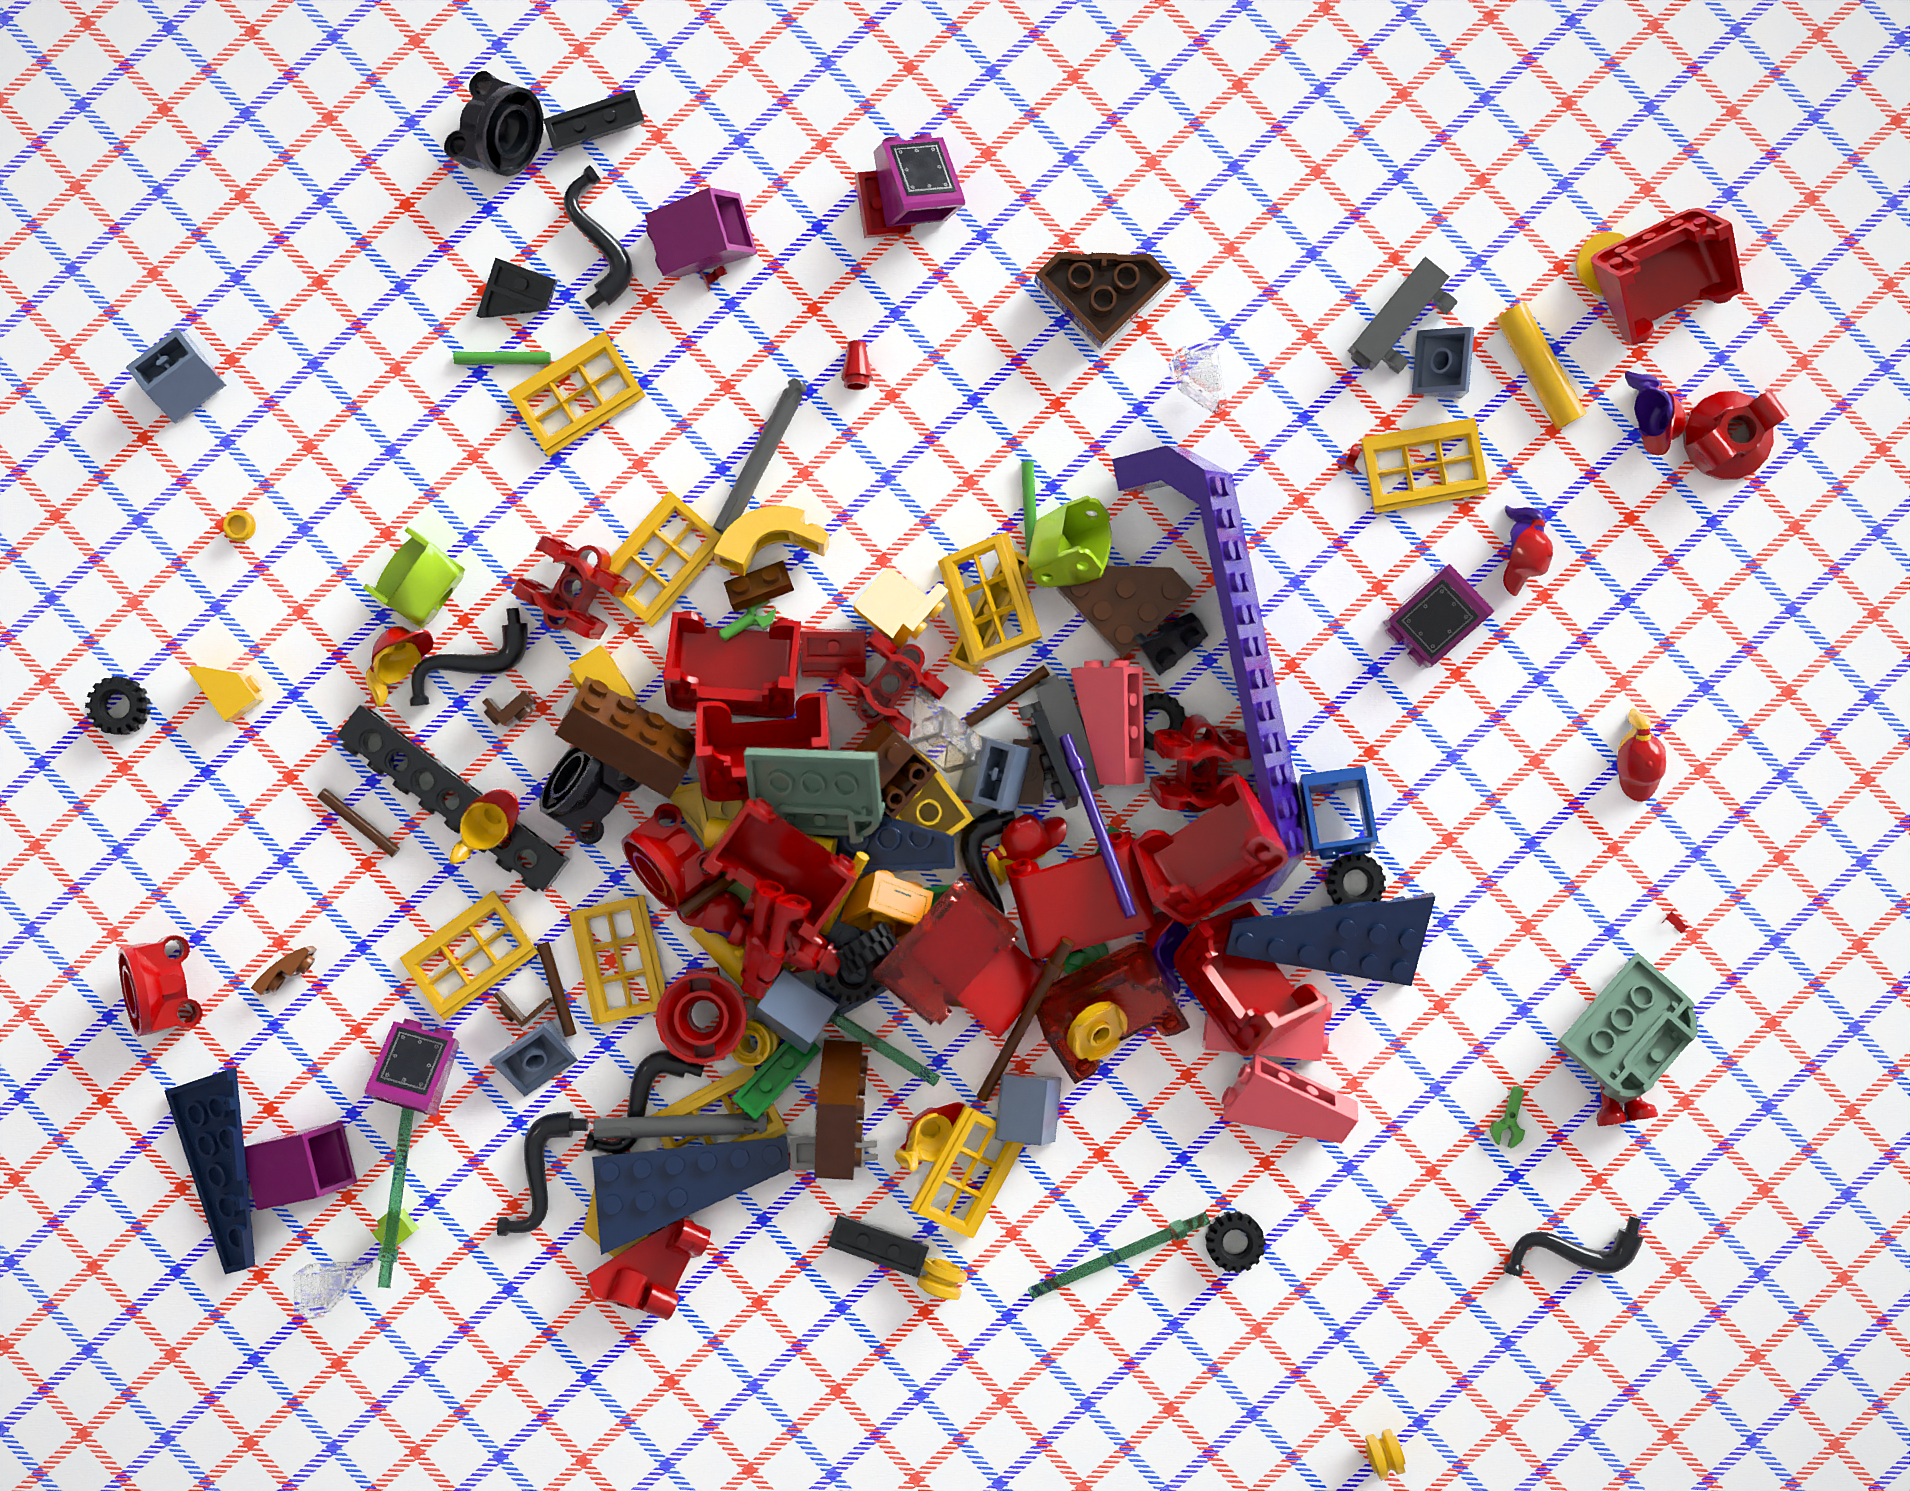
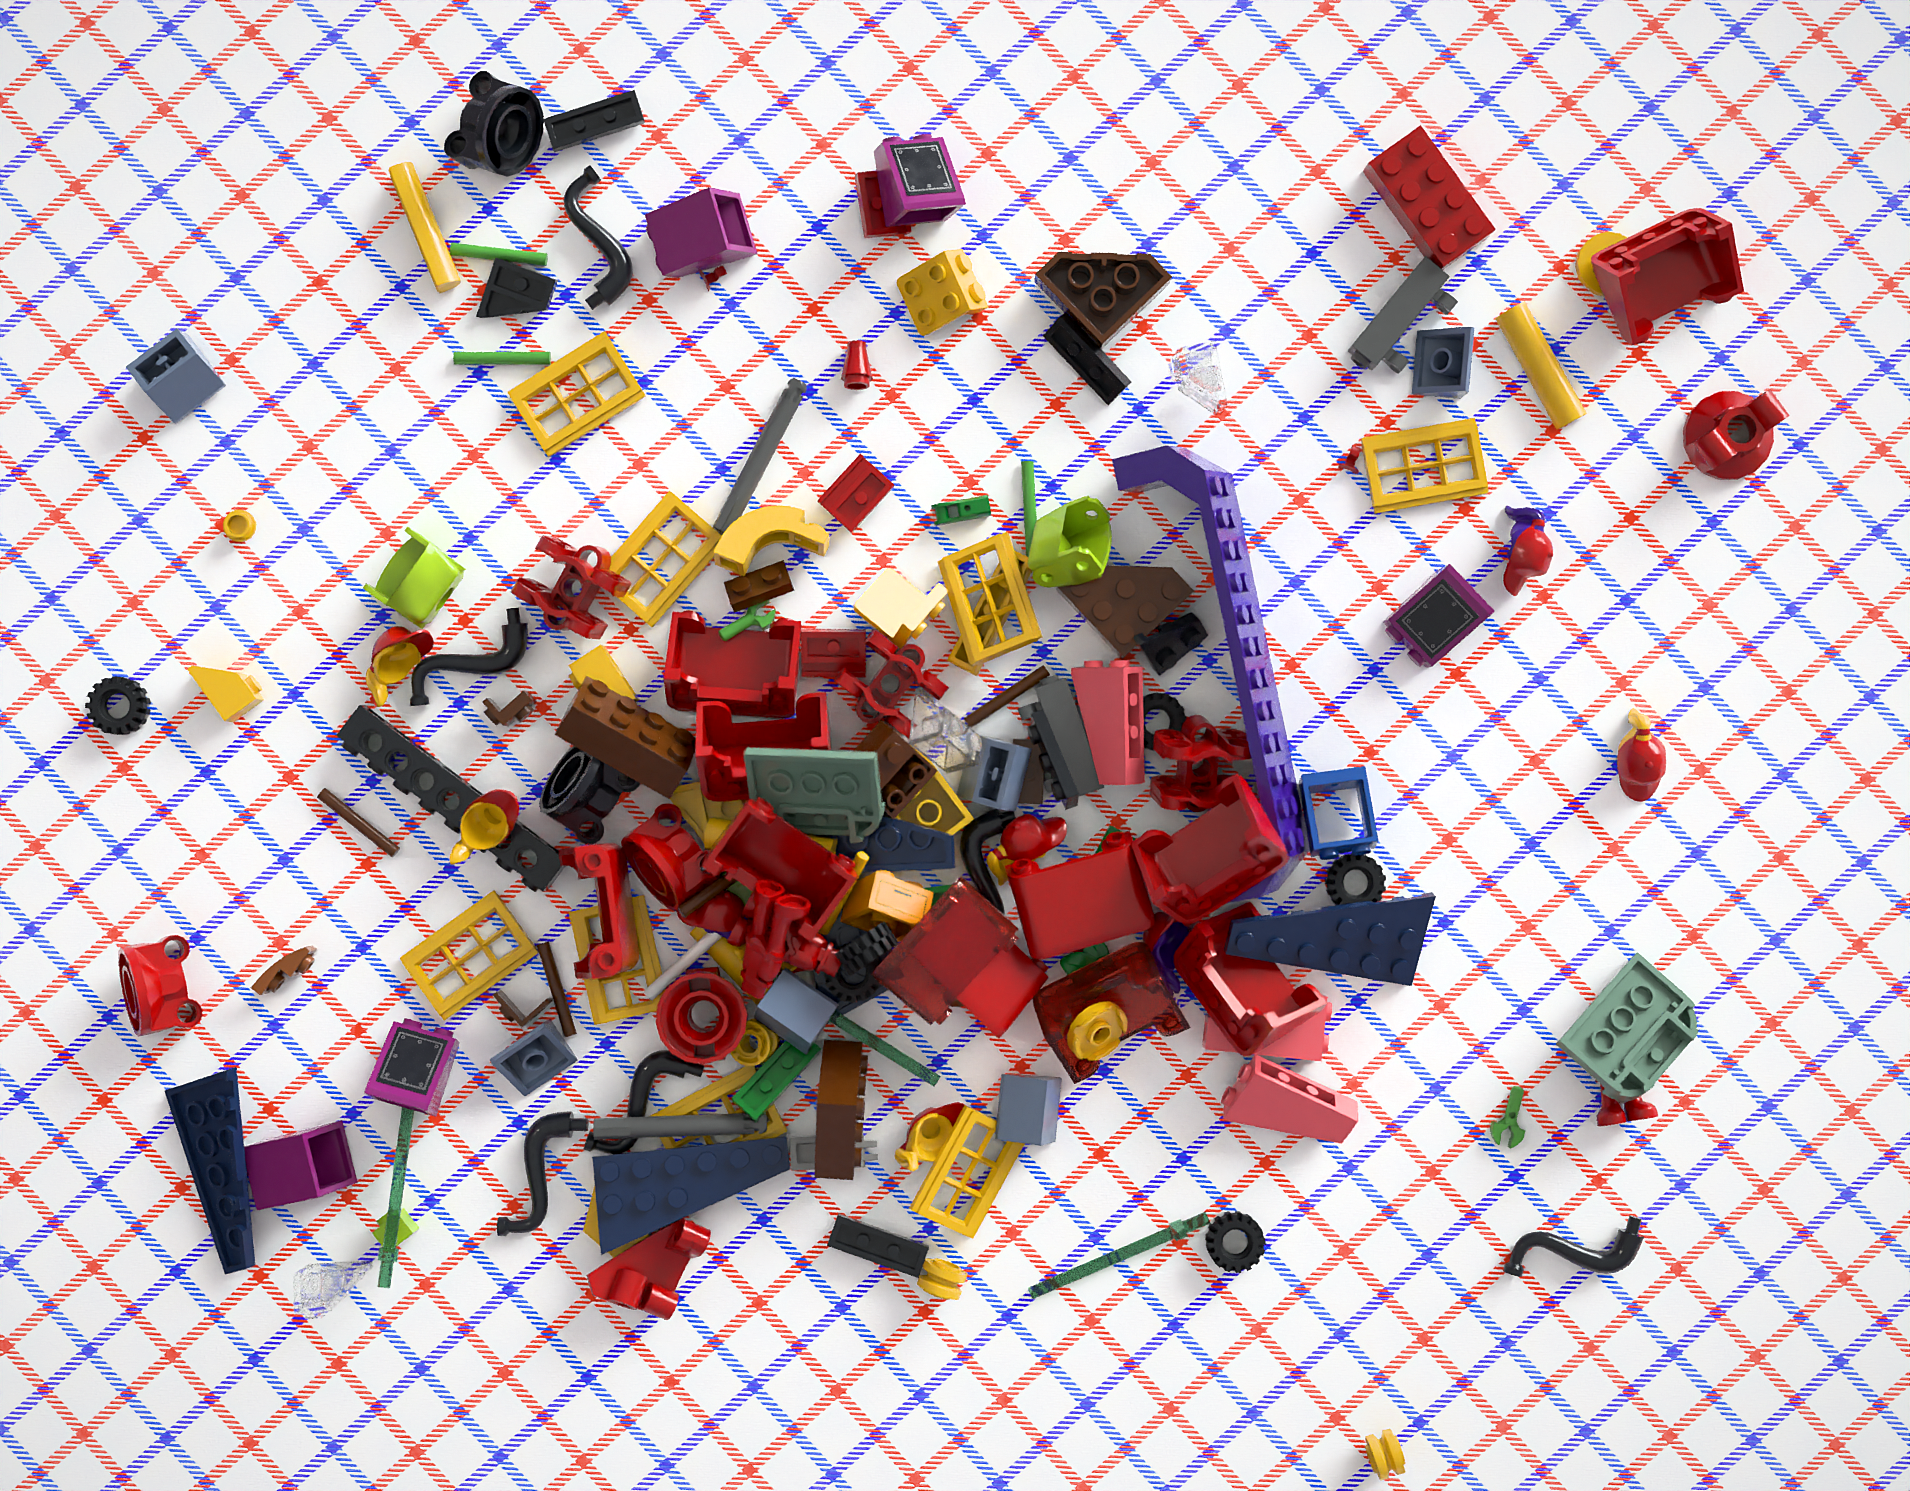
reddish brown bar [976,938,1074,1102] -> none
dark purple bar [1059,734,1137,919] -> none
dark purple hair [1625,371,1686,456] -> none
red piece [1661,907,1688,934] -> none
none -> yellow brick [388,162,461,294]
none -> bright green bar [450,242,548,266]
none -> red windscreen [558,843,639,979]
none -> white bar [644,933,723,1000]
none -> red plate [817,454,895,533]
none -> yellow bracket [897,249,988,336]
none -> green bar [931,495,991,526]
none -> black plate [1043,312,1132,406]
none -> red brick [1362,125,1496,270]

